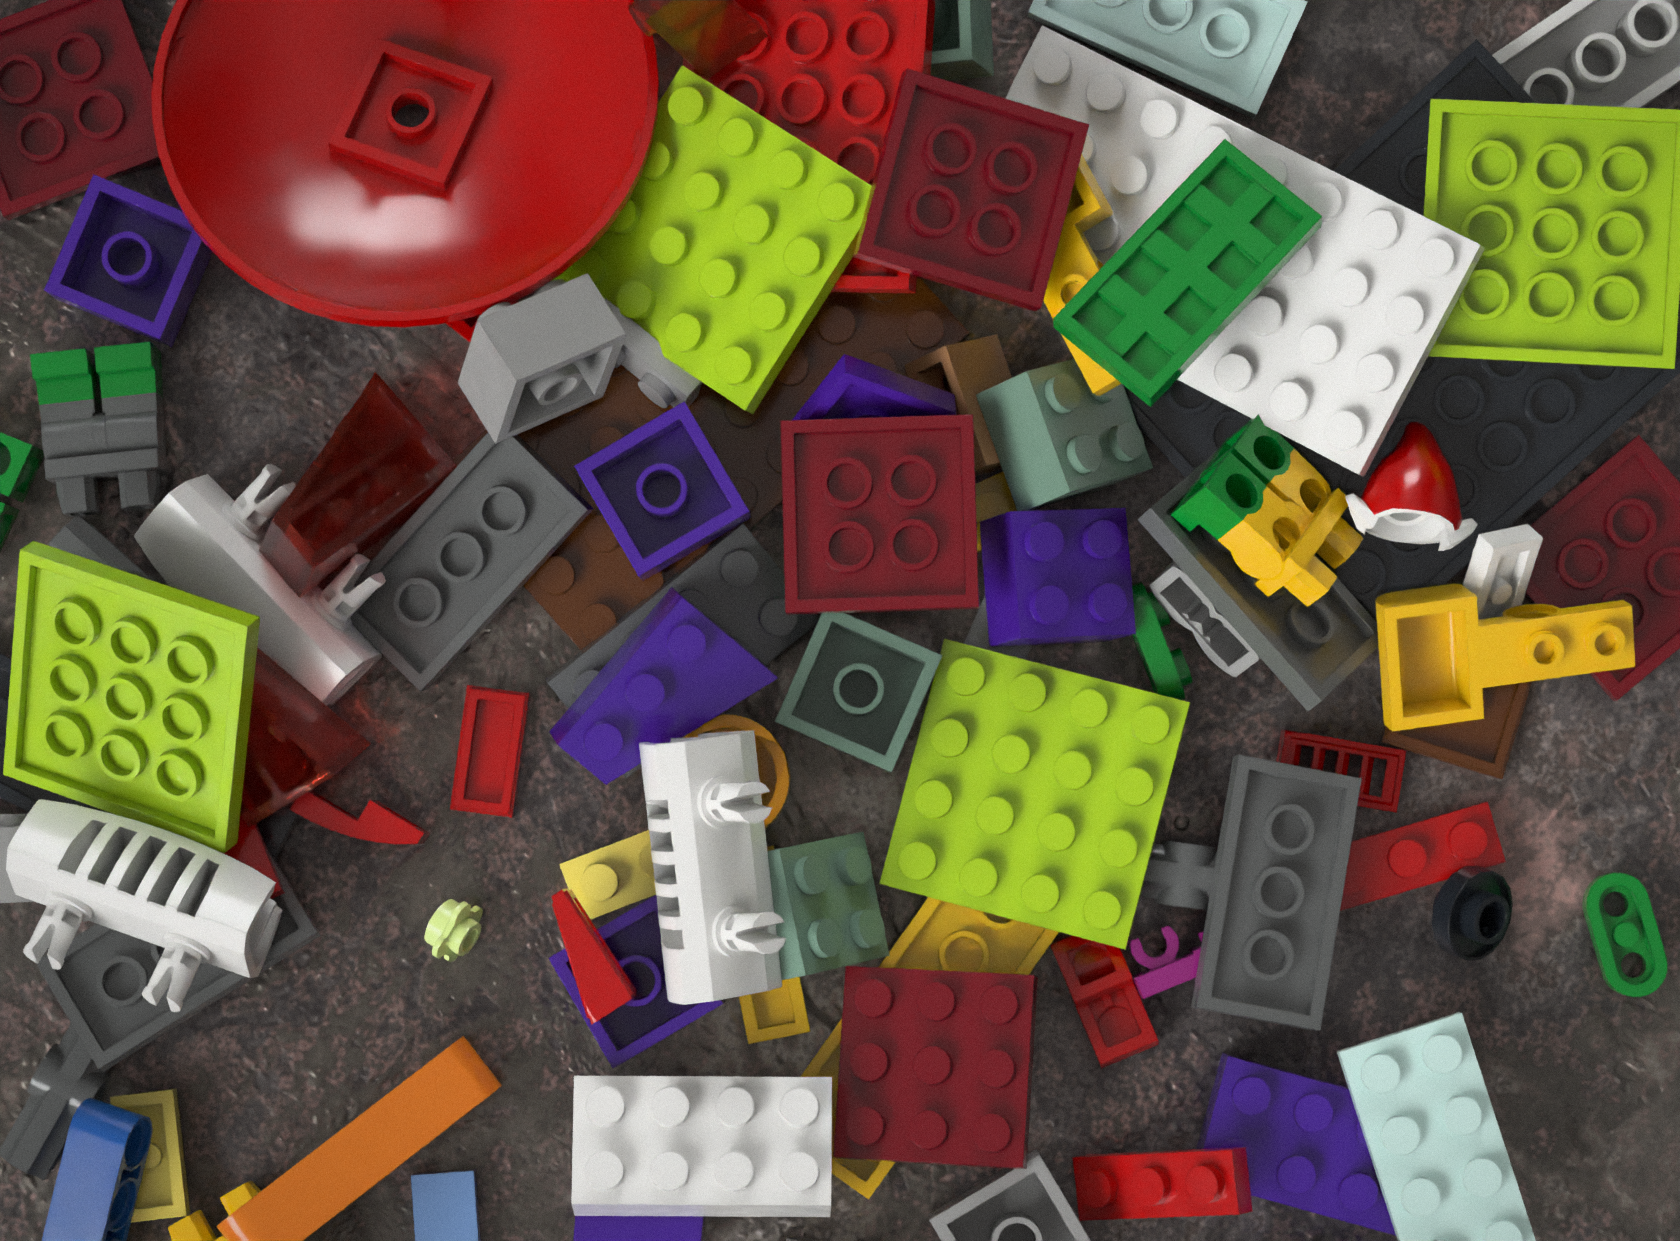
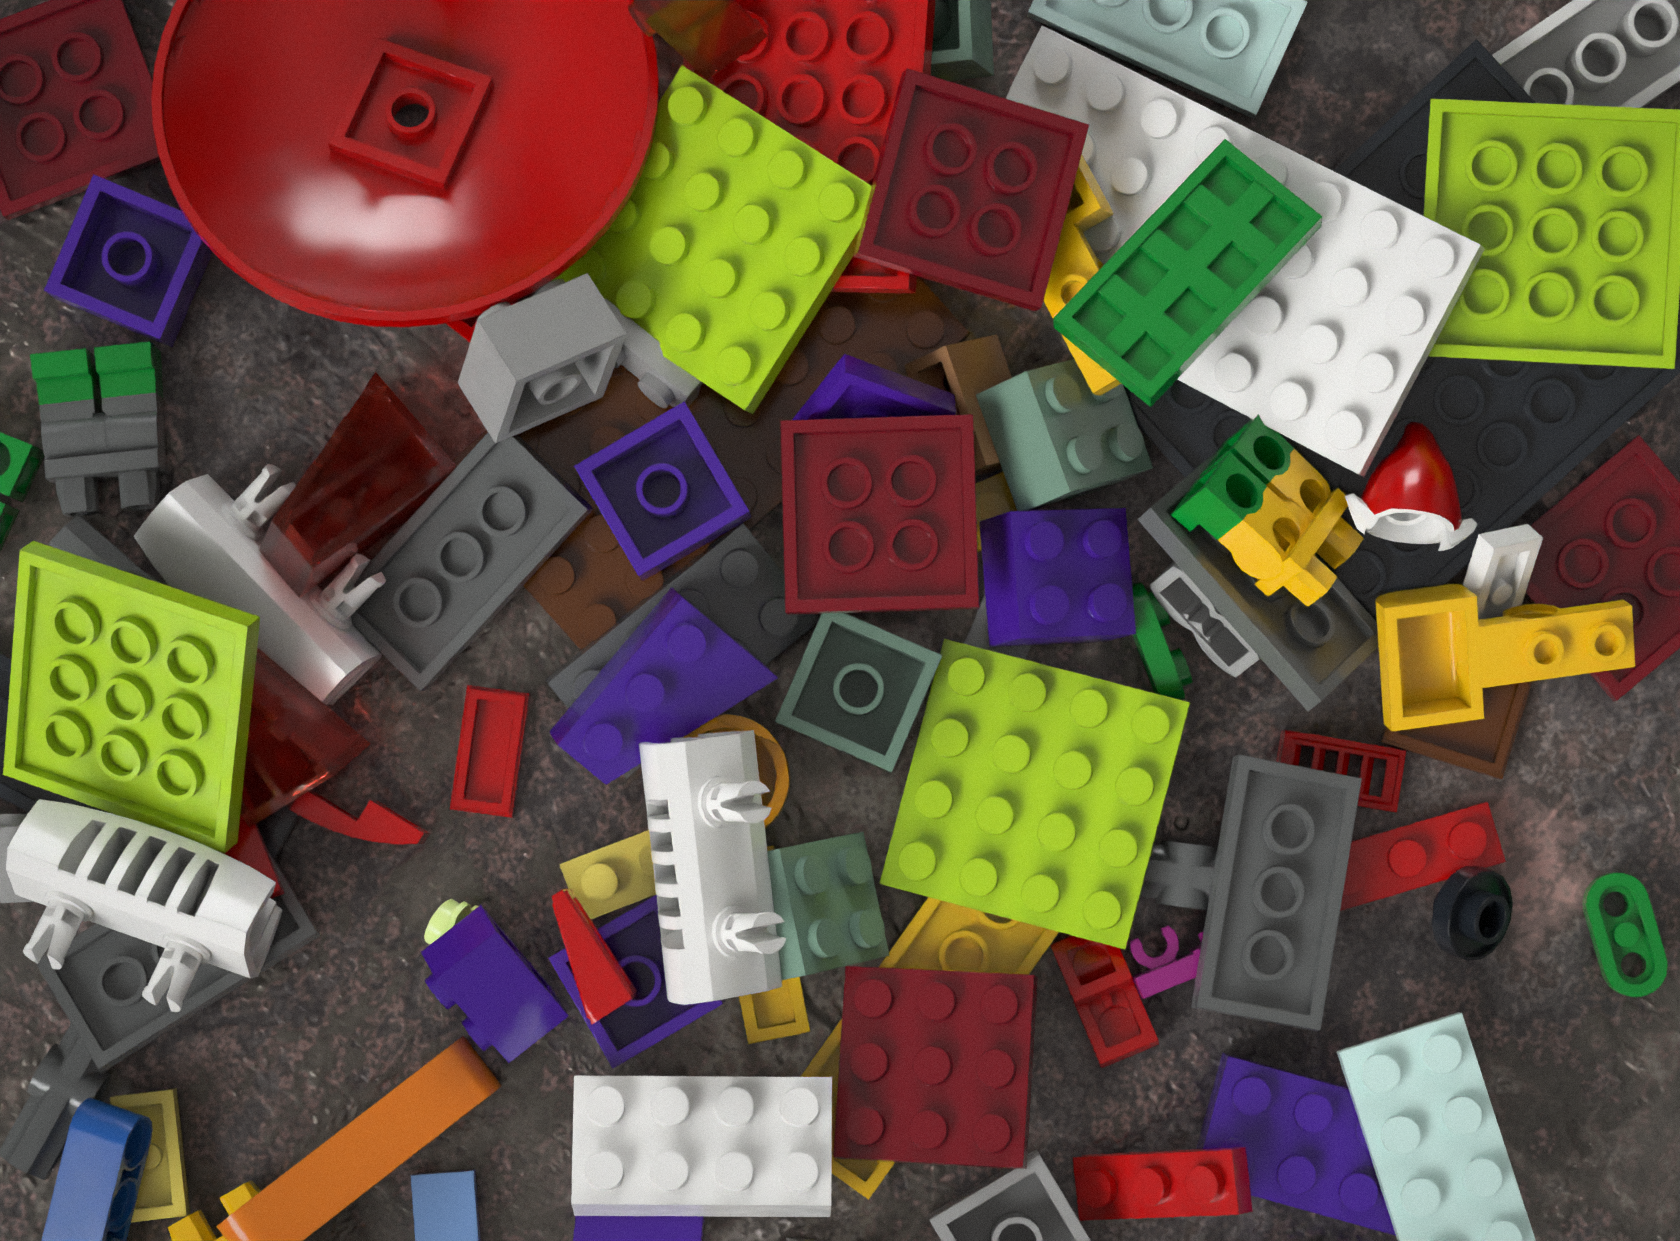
none -> dark purple brick [421,905,569,1063]

